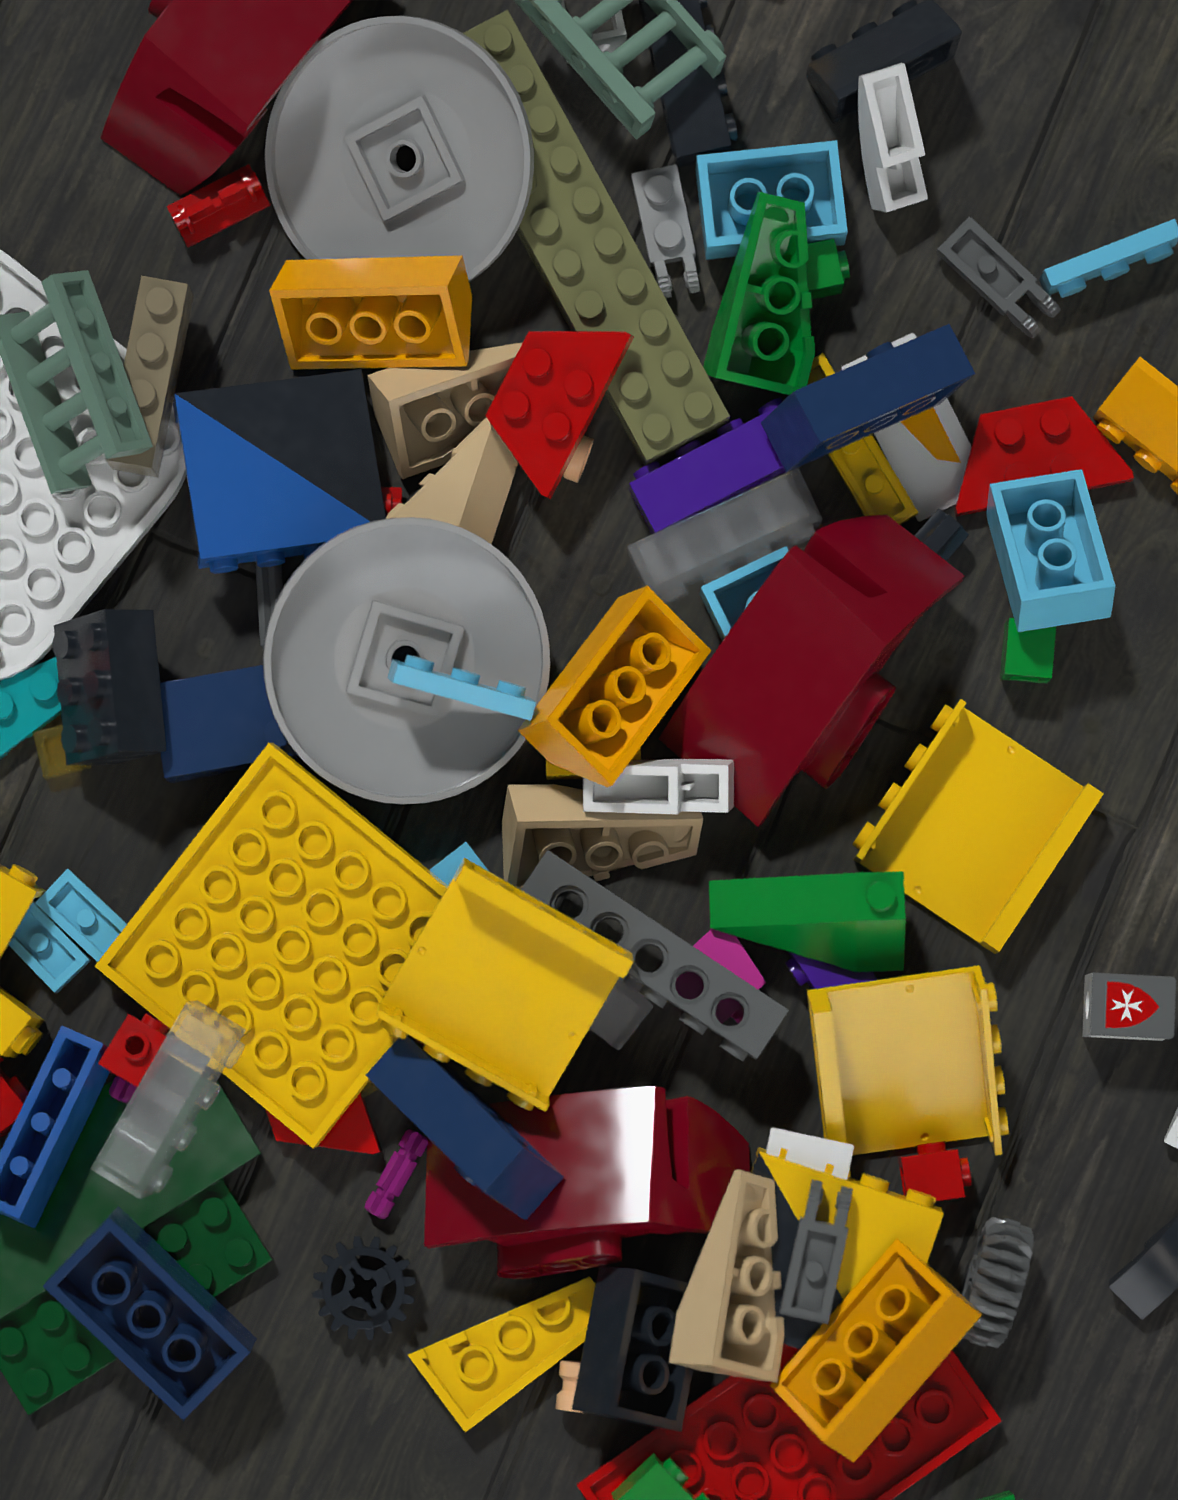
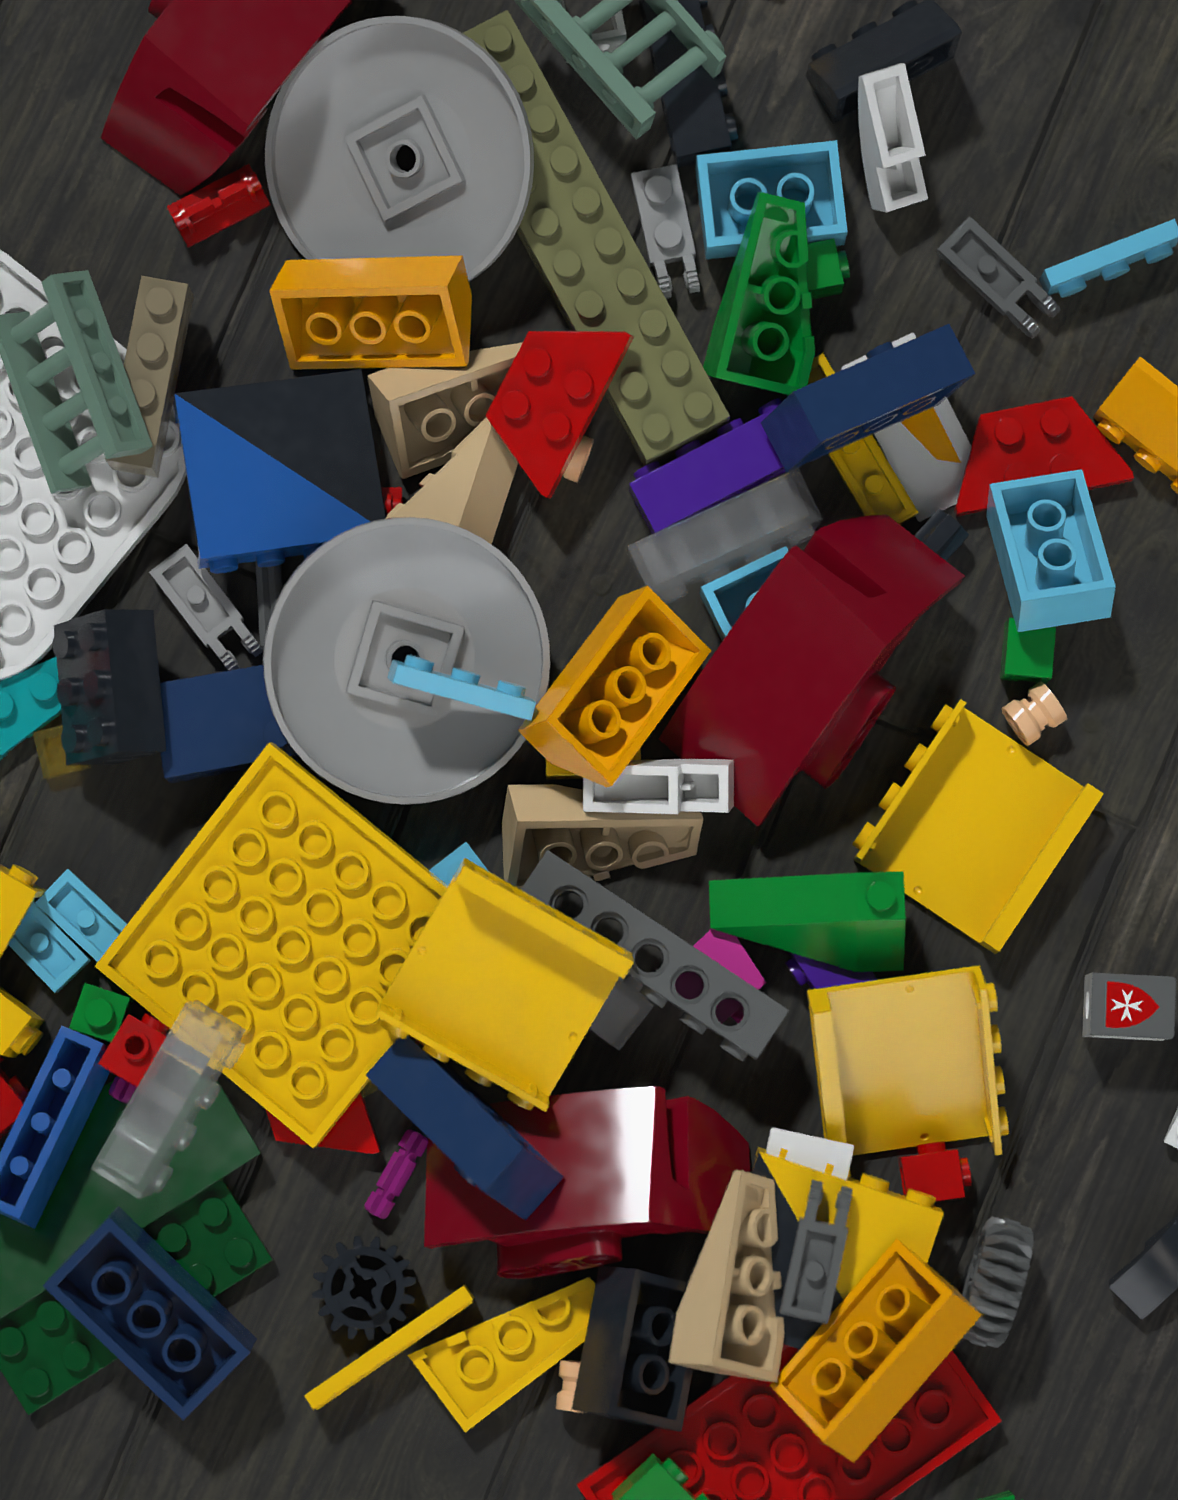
none -> green brick [69,983,136,1042]
none -> light grey hinge [149,544,264,671]
none -> yellow tile [304,1284,474,1410]
none -> light nougat wheel [1001,681,1067,746]

